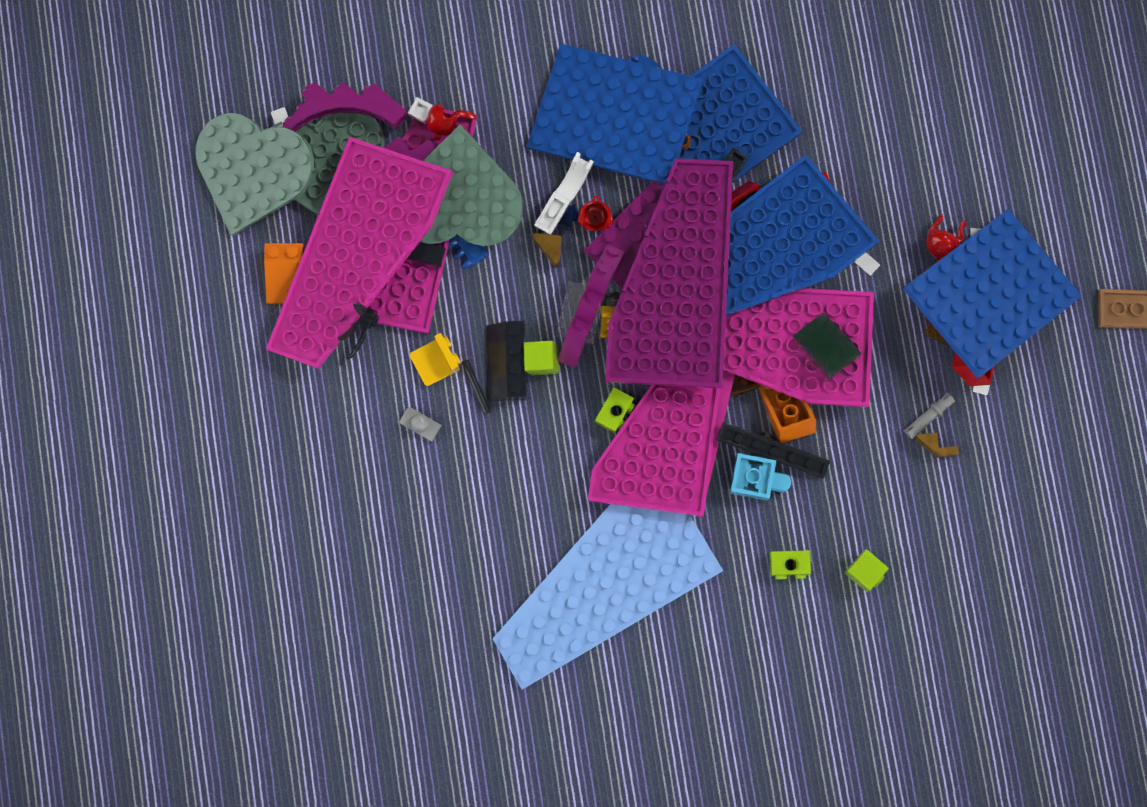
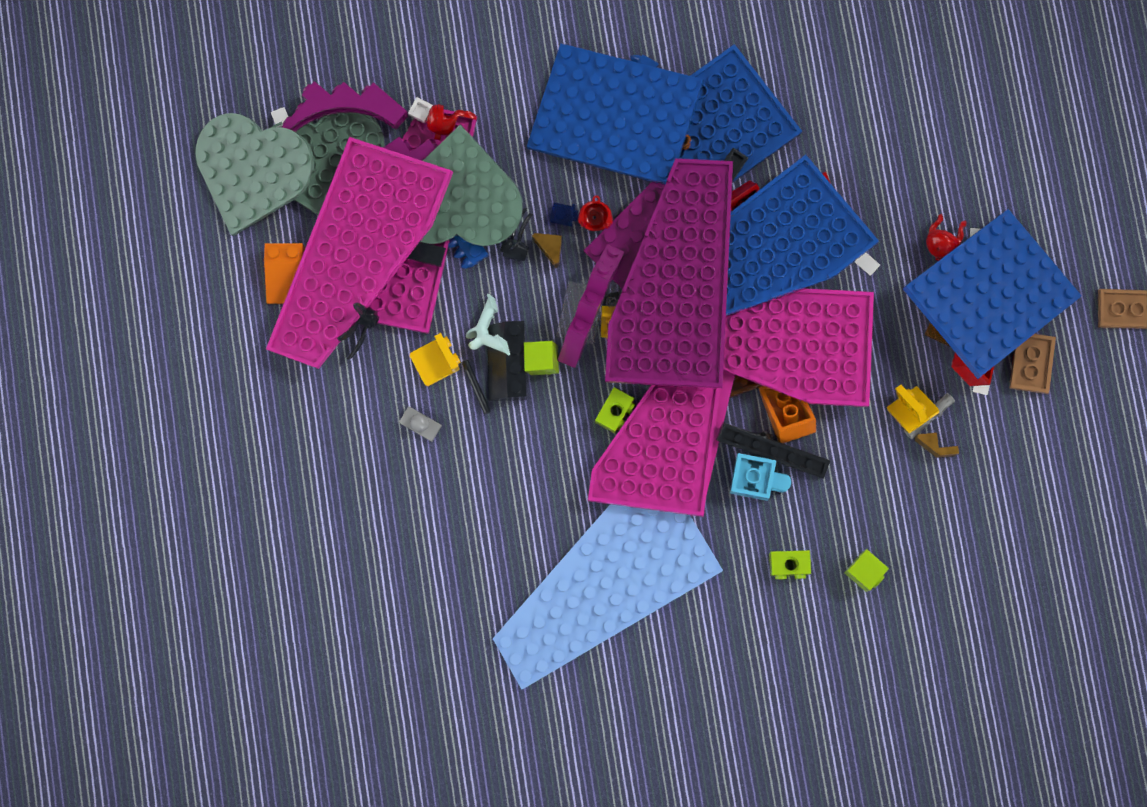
white piece [534,152,594,235] -> none
clear green slope [793,313,861,381] -> none
none -> light aqua piece [466,294,510,356]
none -> black plant [500,208,533,262]
none -> yellow bracket [887,385,940,433]
none -> medium nougat plate [1009,334,1056,394]

